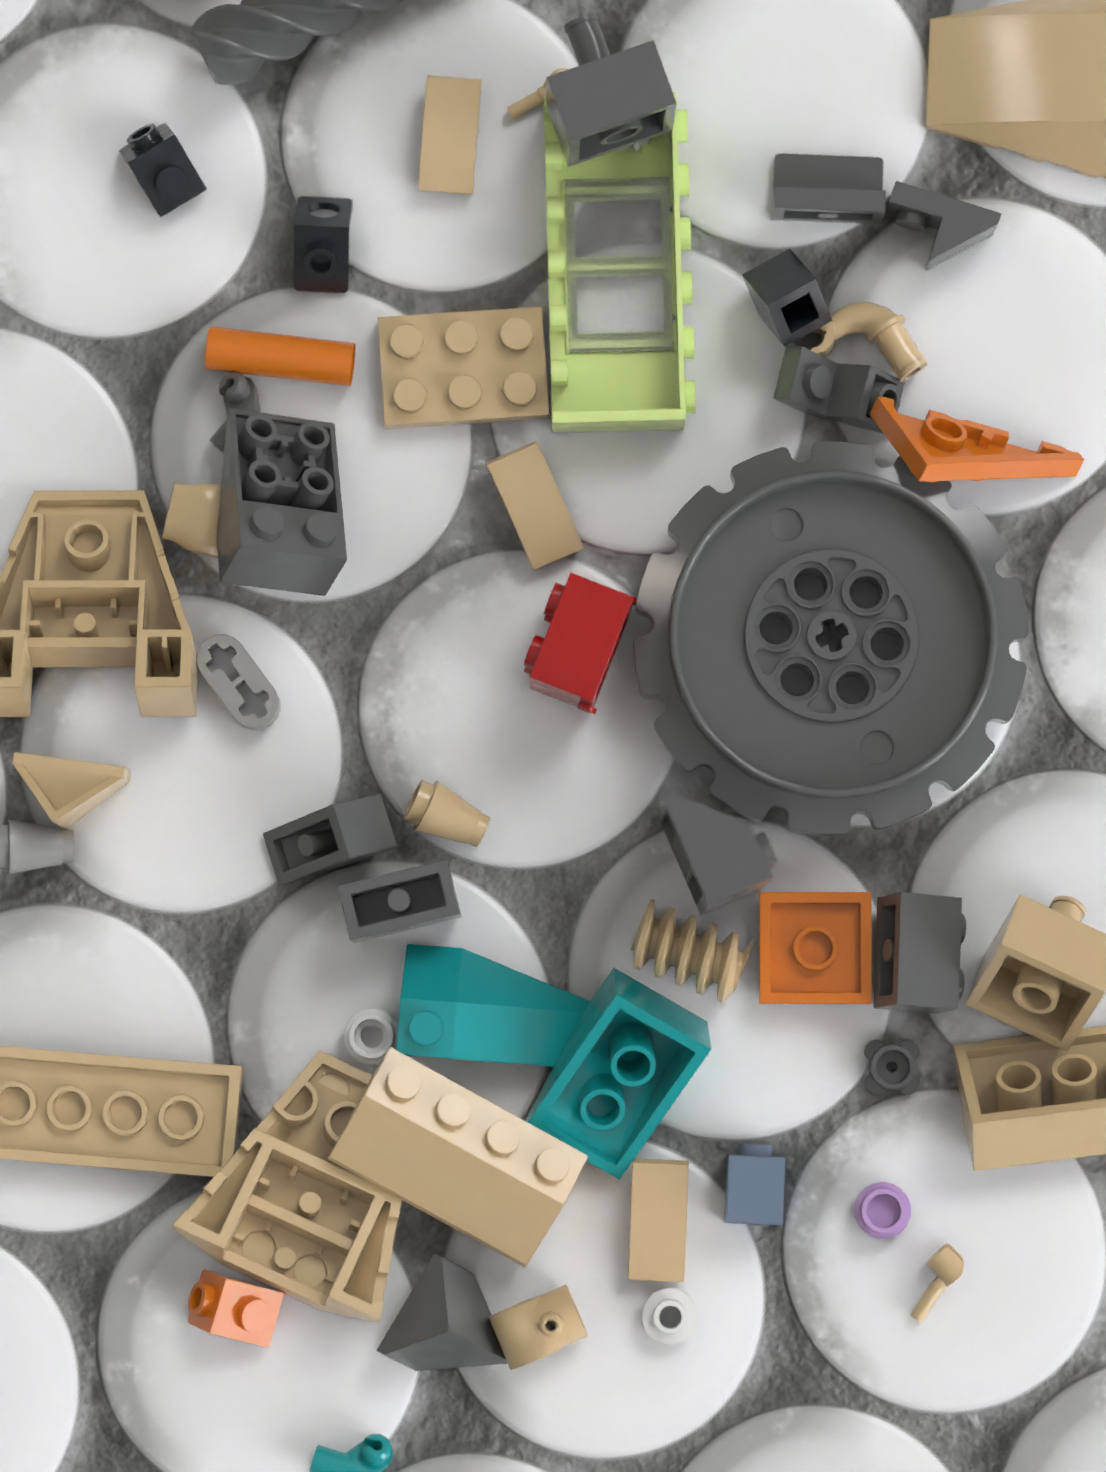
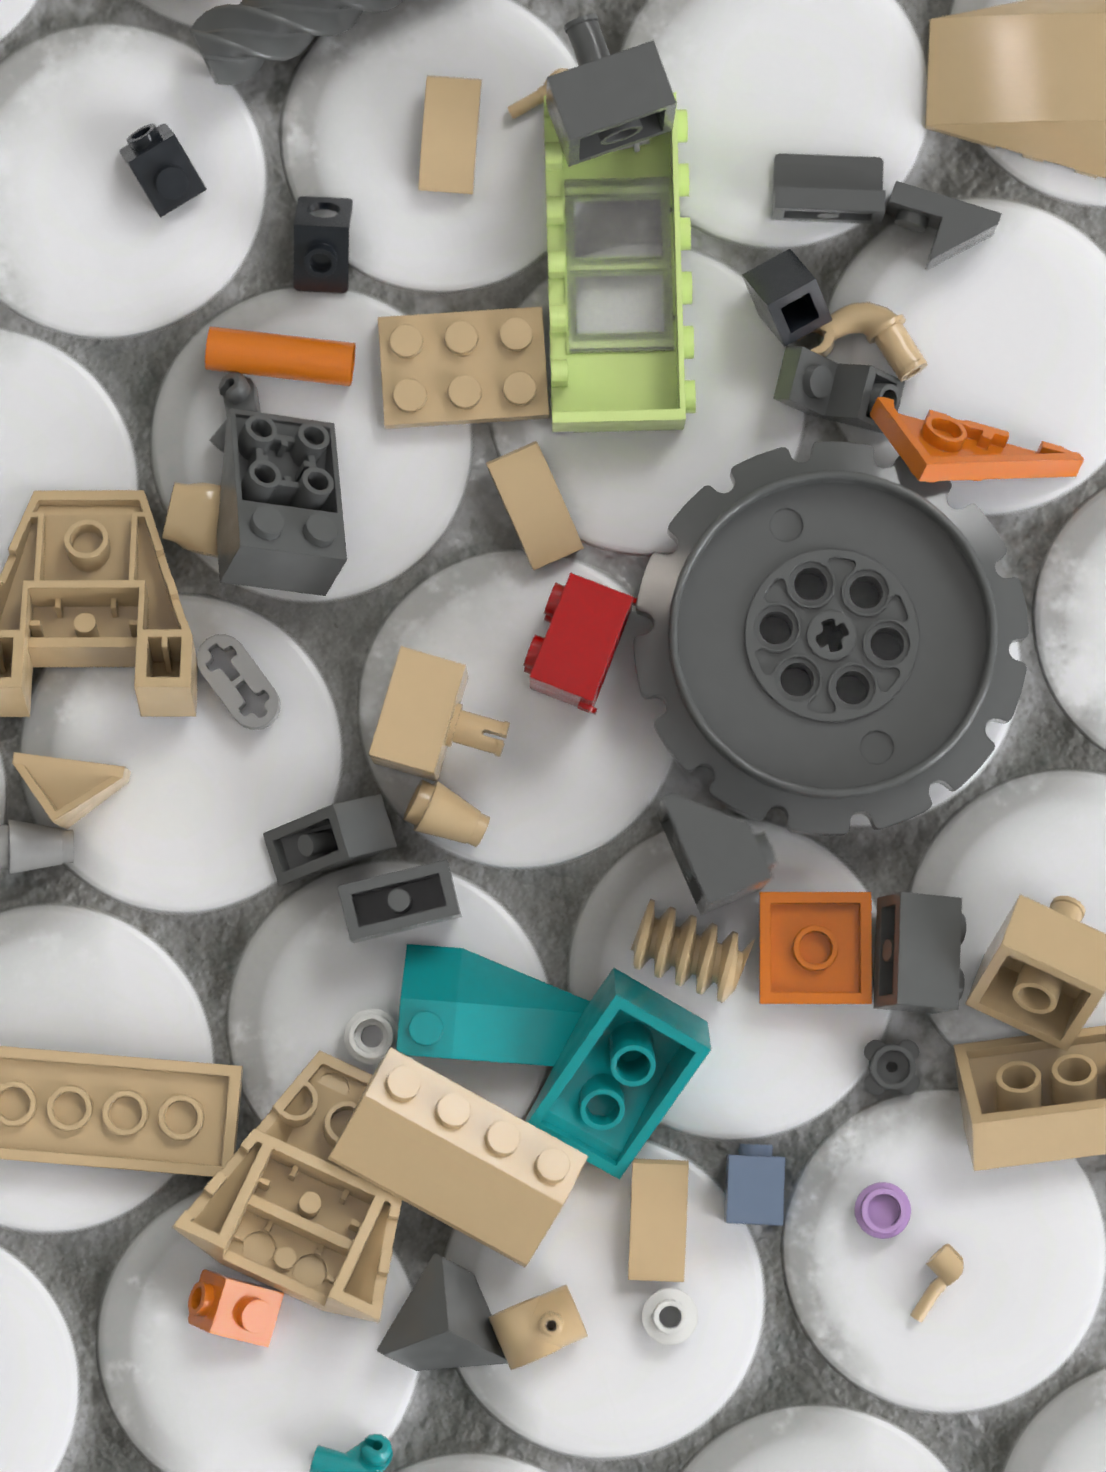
none -> tan brick [369,646,510,781]

